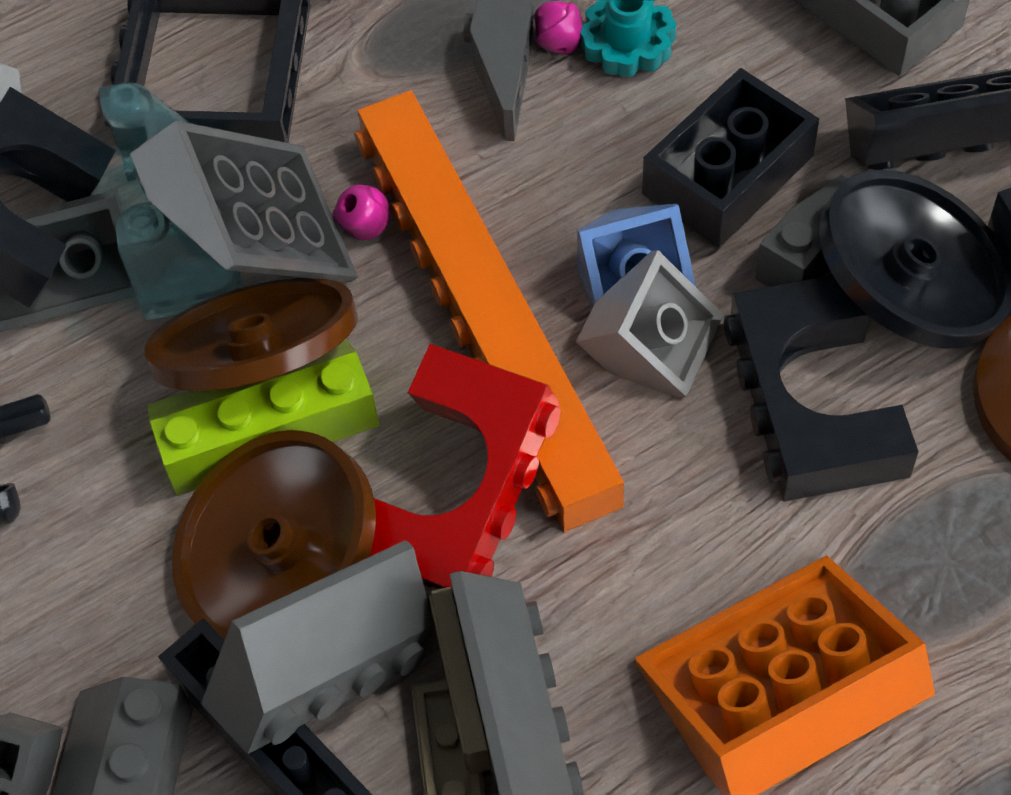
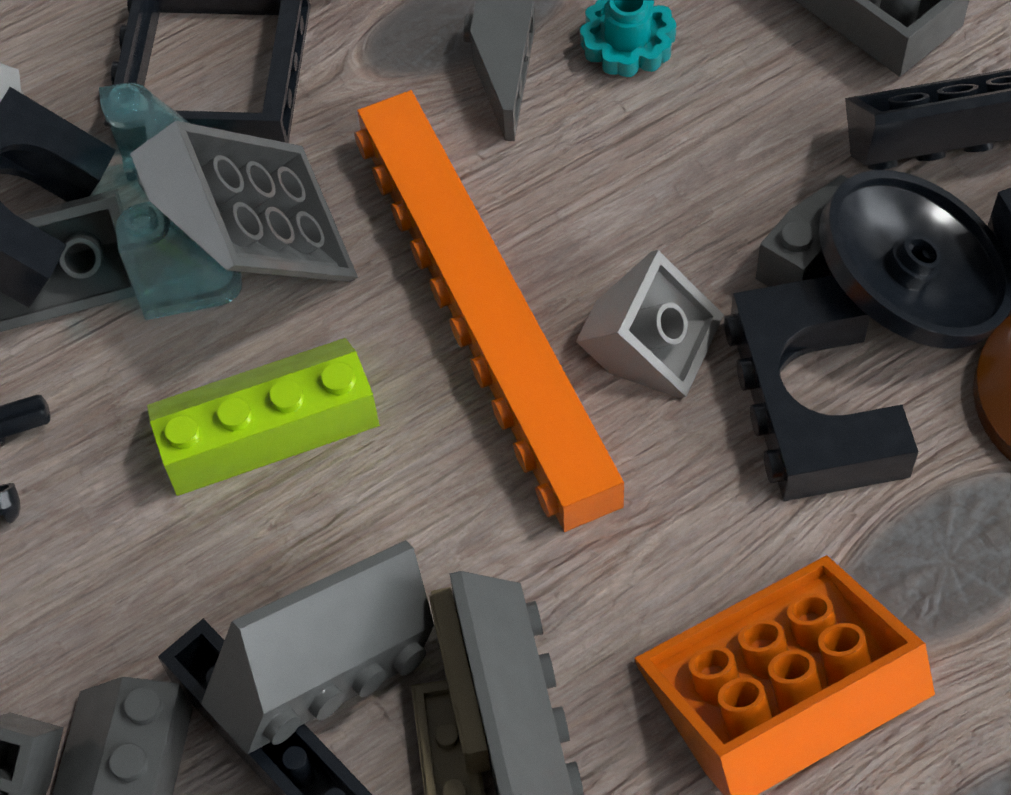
reddish brown dish [144,278,358,391] -> none
reddish brown dish [172,430,376,640] -> none
dark pink piece [332,184,390,240] -> none
red arch [369,344,561,594] -> none
dark pink piece [534,1,583,55] -> none
medium blue slope [577,204,696,308] -> none
black brick [642,68,819,247] -> none

